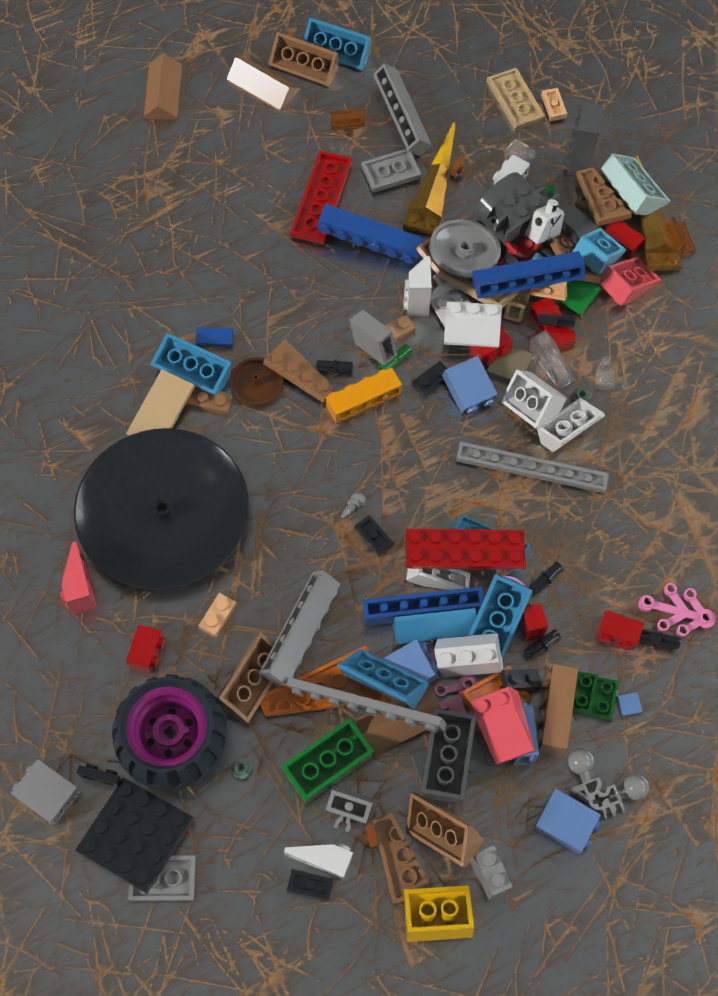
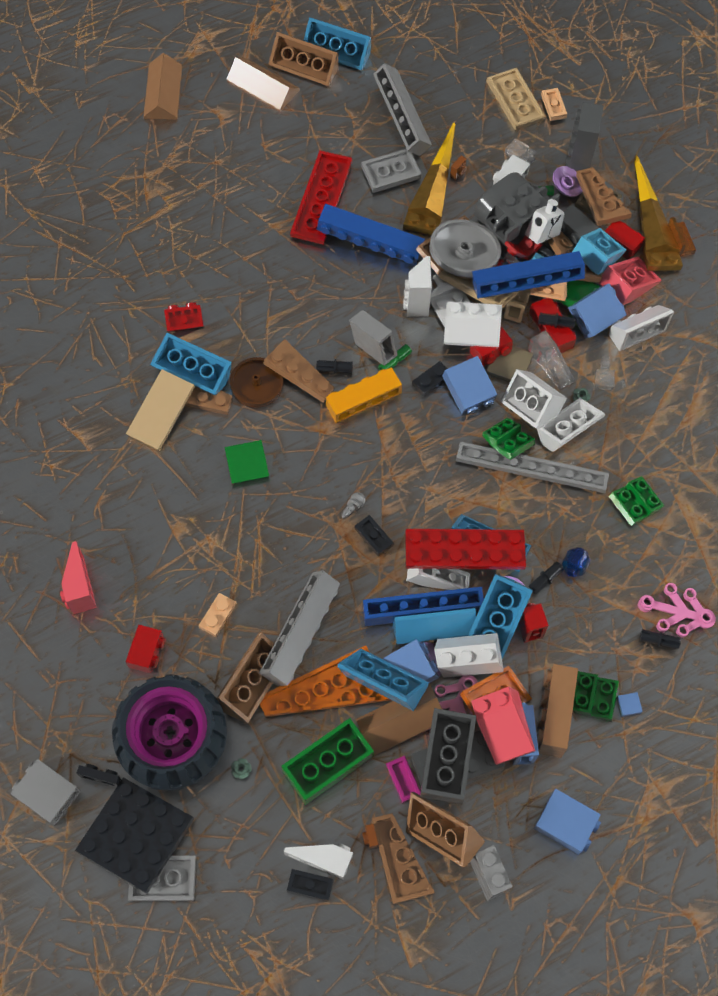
black dish [74,428,249,590] -> none
blue tile [195,327,233,347] -> none
light grey plate [286,677,447,732] -> none
light grey brick [326,785,373,832] -> none
clear orange panel [329,108,365,129] -> none
light nougat plate [385,314,416,341] -> none
yellow slope [404,885,474,942] -> none
black plate [499,669,543,692] -> none
black axle [524,629,562,659] -> none
light grey piece [568,748,650,821] -> none
red brick [596,610,644,650] -> none
light aqua slope [600,153,670,215] -> none
none -> red bracket [164,302,204,332]
none -> green slope [225,440,269,484]
none -> dark pink tile [386,756,421,803]
none -> green slope [482,418,535,460]
none -> lavender dish [553,166,582,197]
none -> clear blue head [562,547,591,577]
none -> medium blue brick [568,284,627,339]
none -> white slope [609,305,674,352]
none -> green slope [609,476,665,526]

